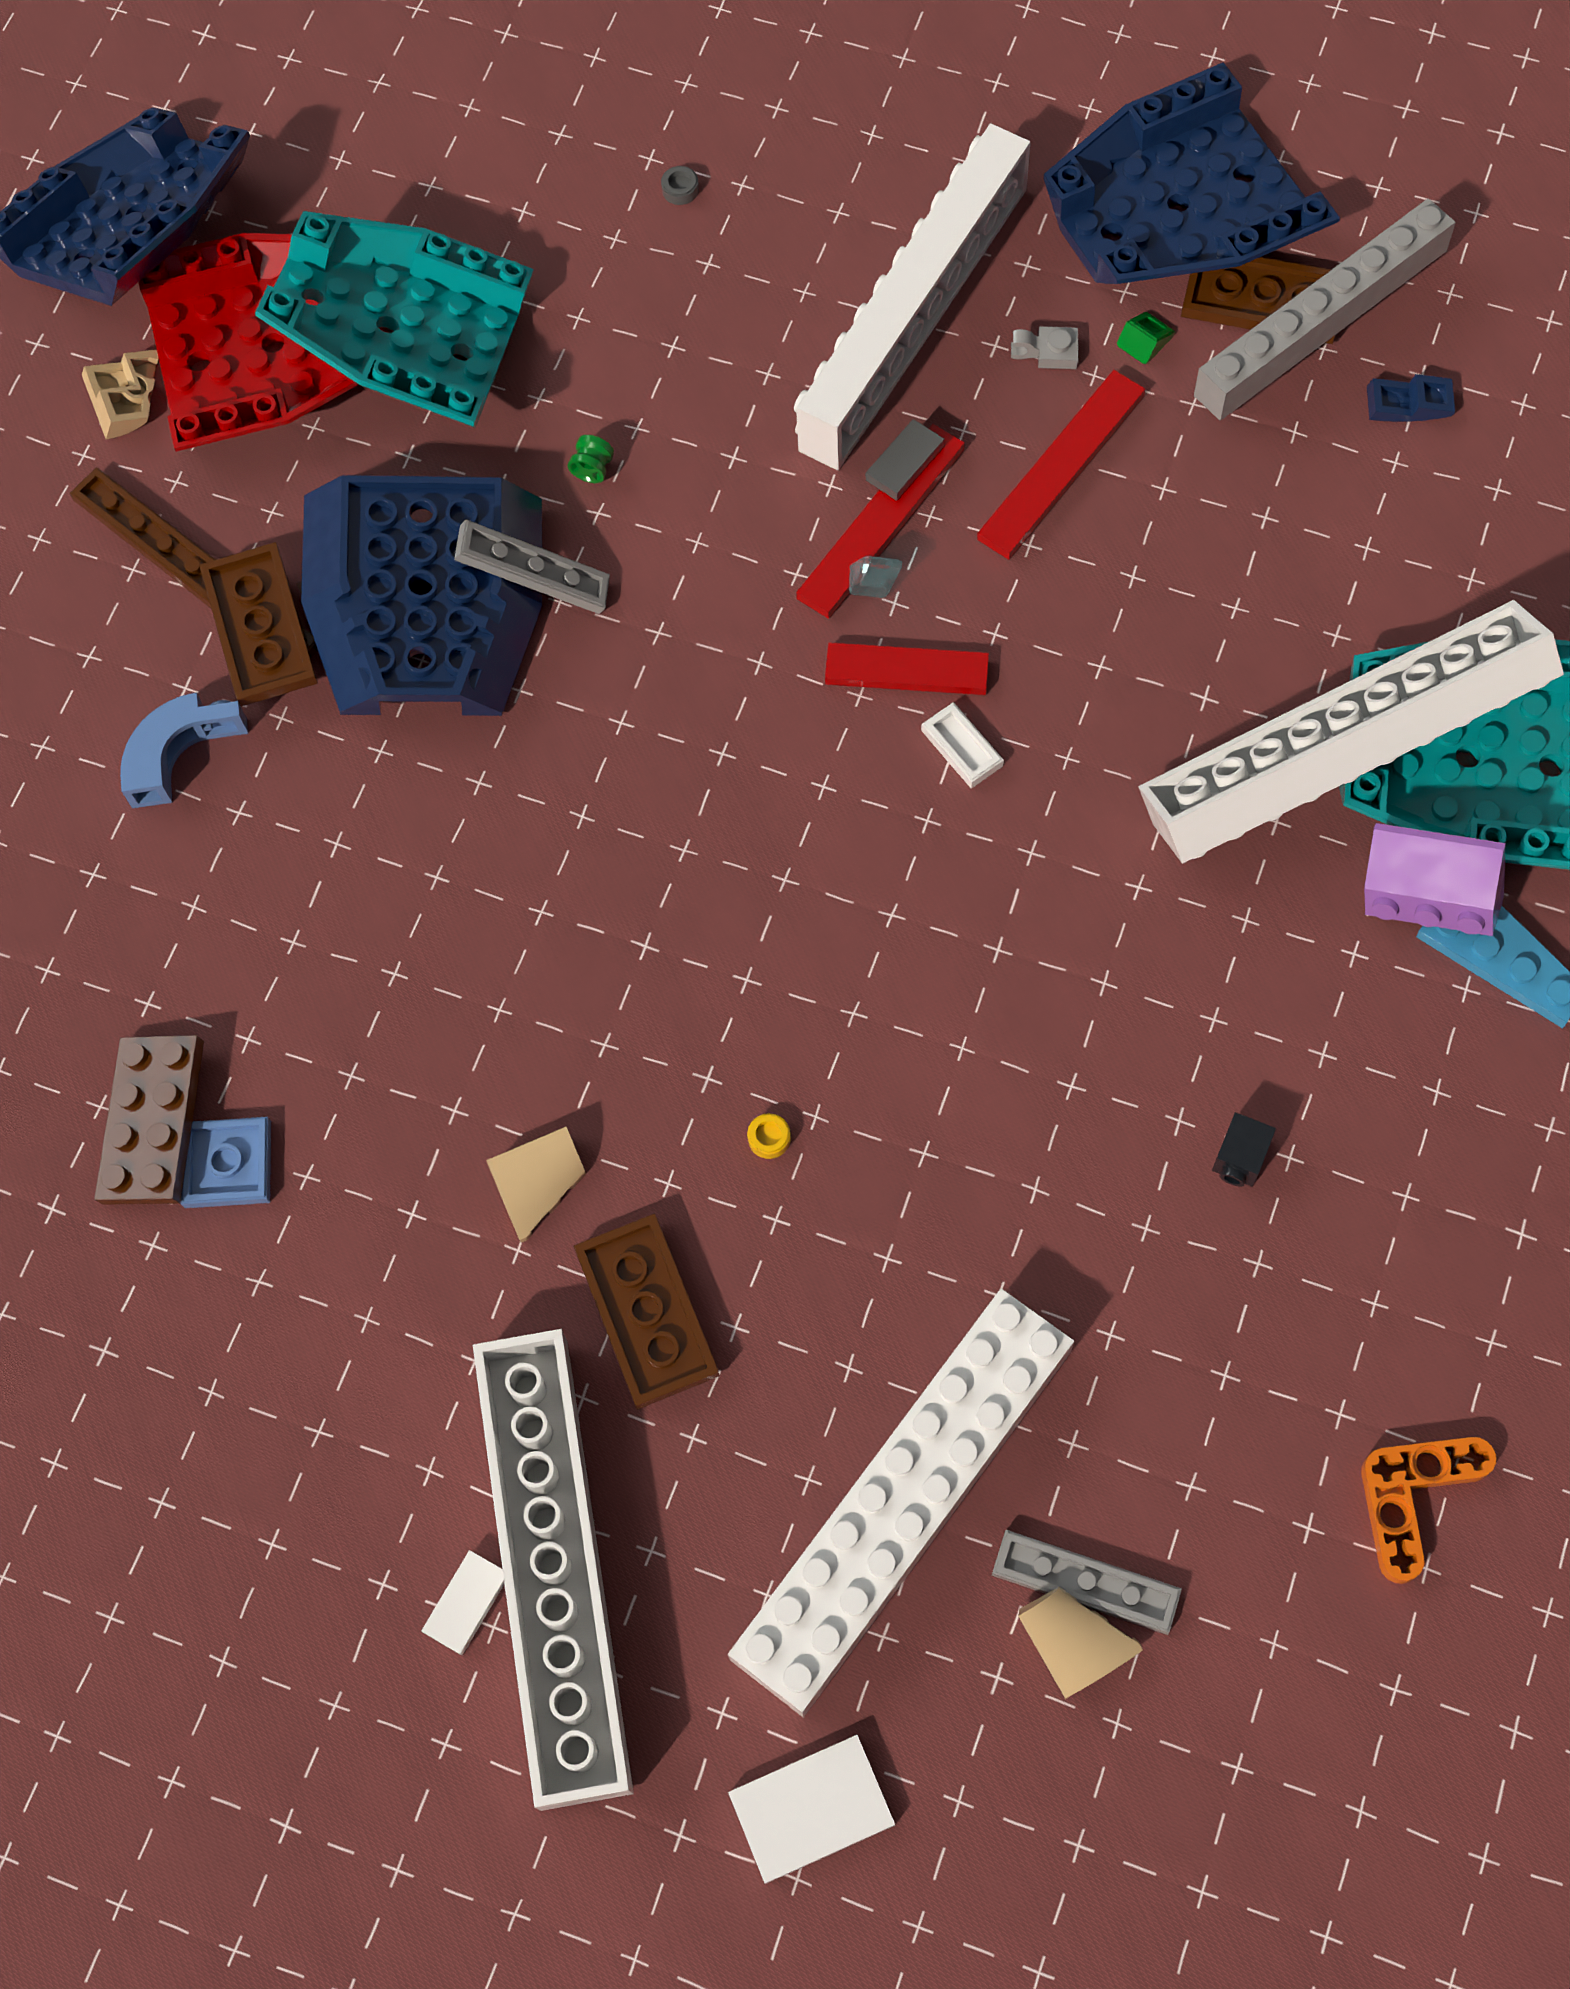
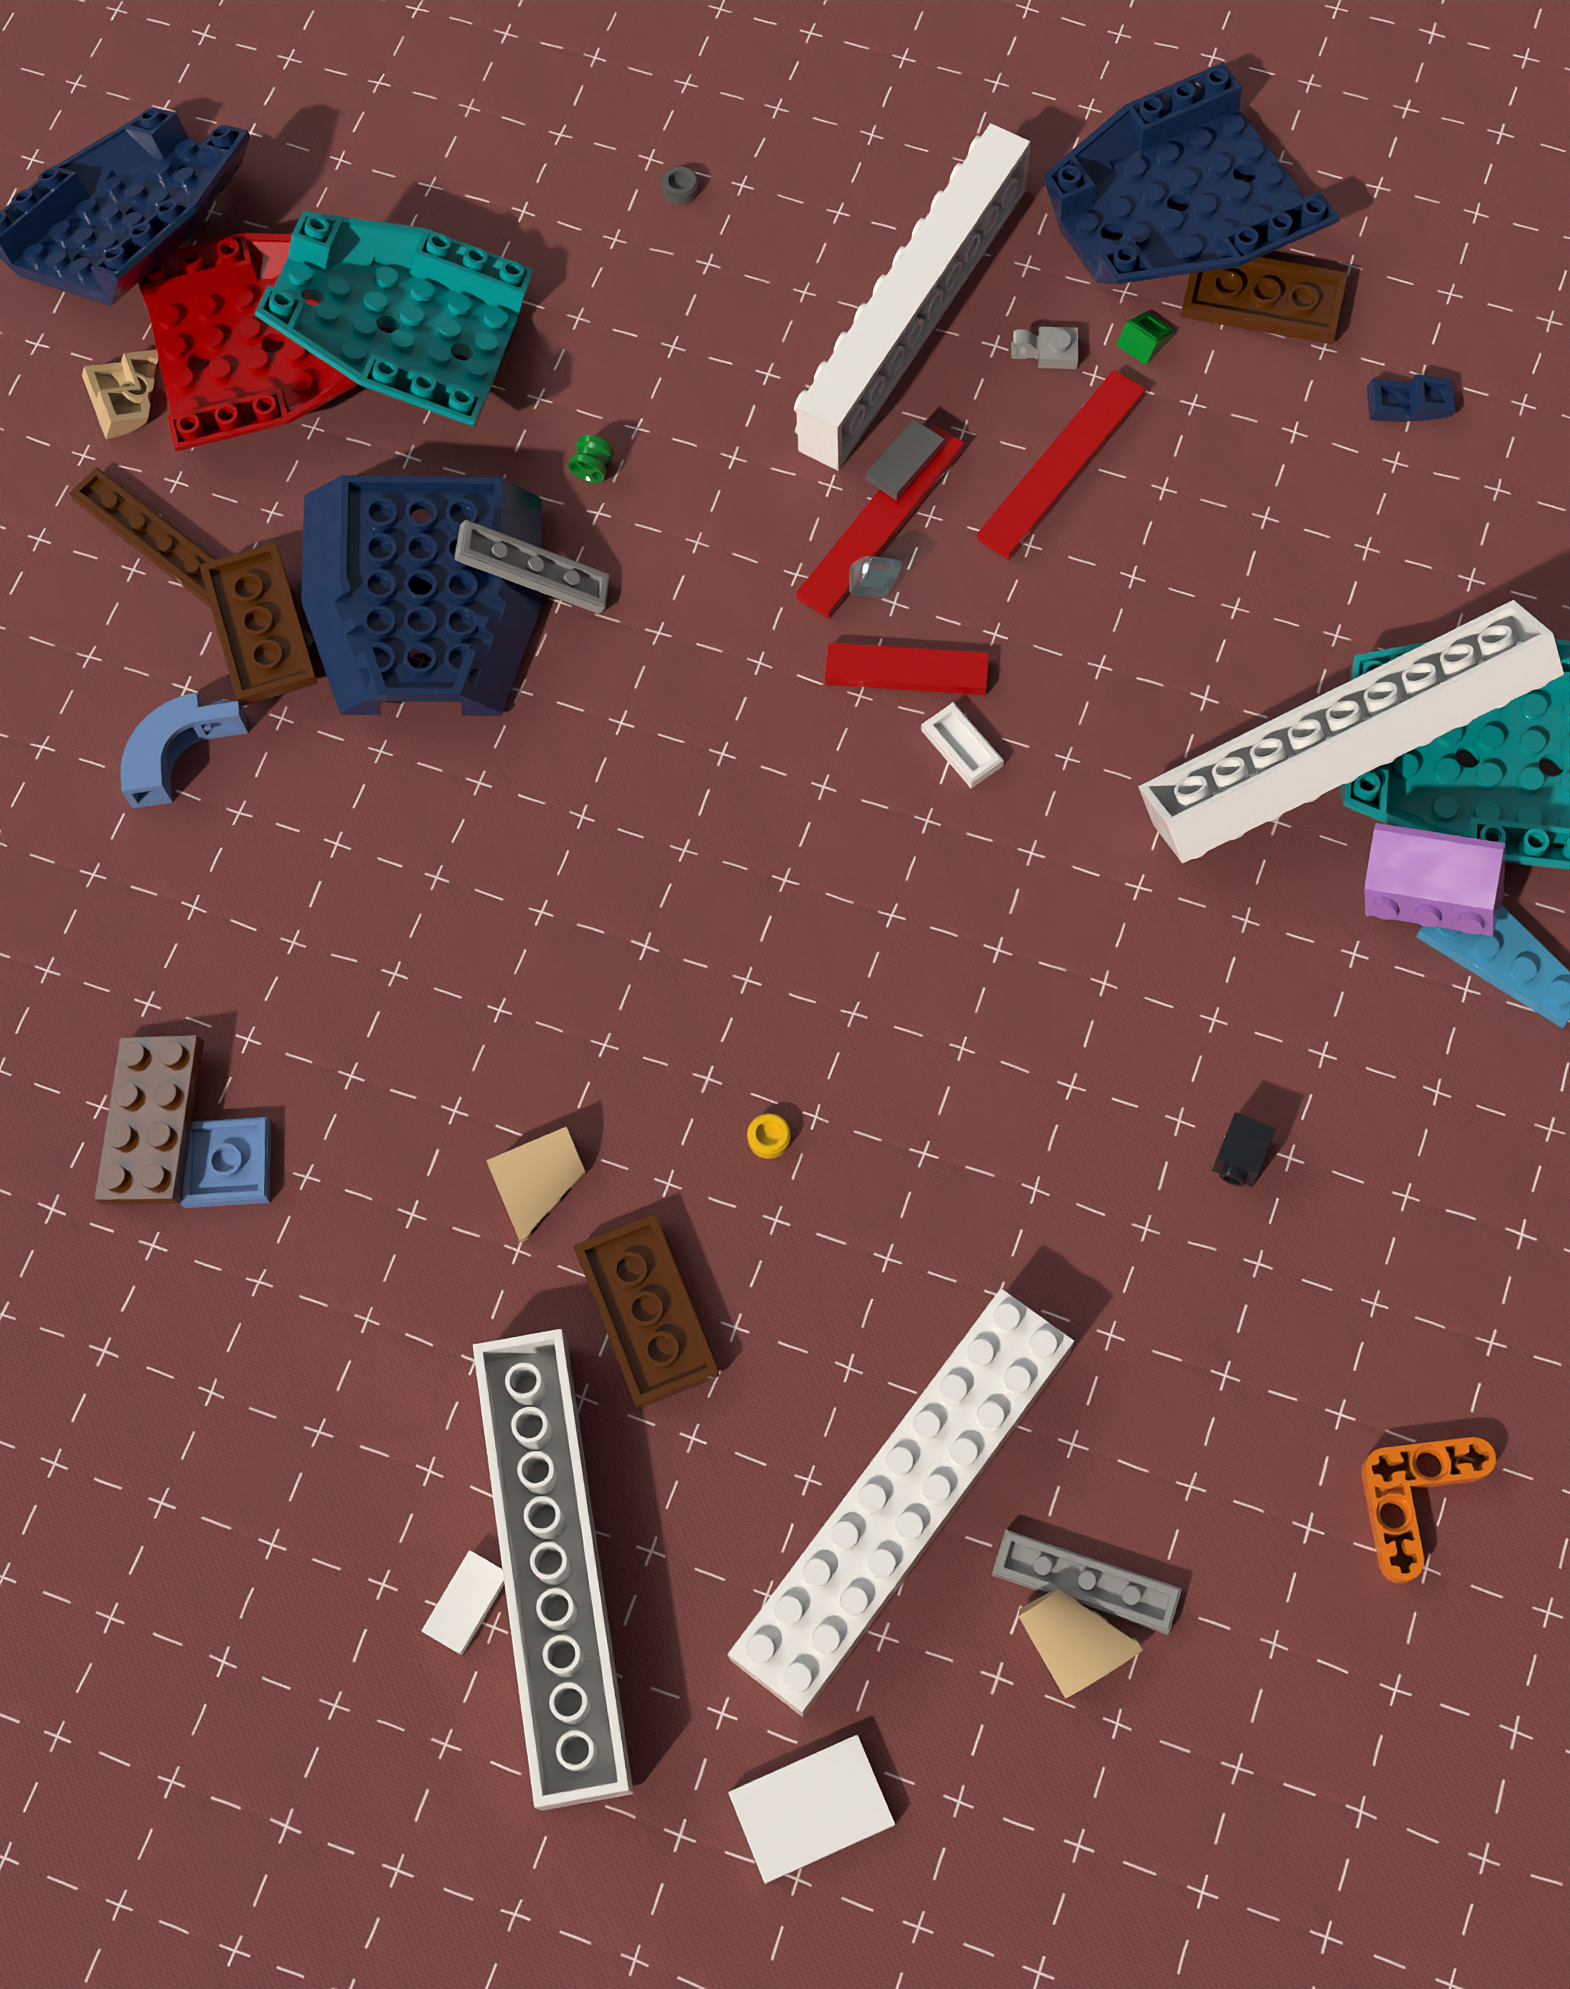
light grey brick [1194,198,1456,421] -> none

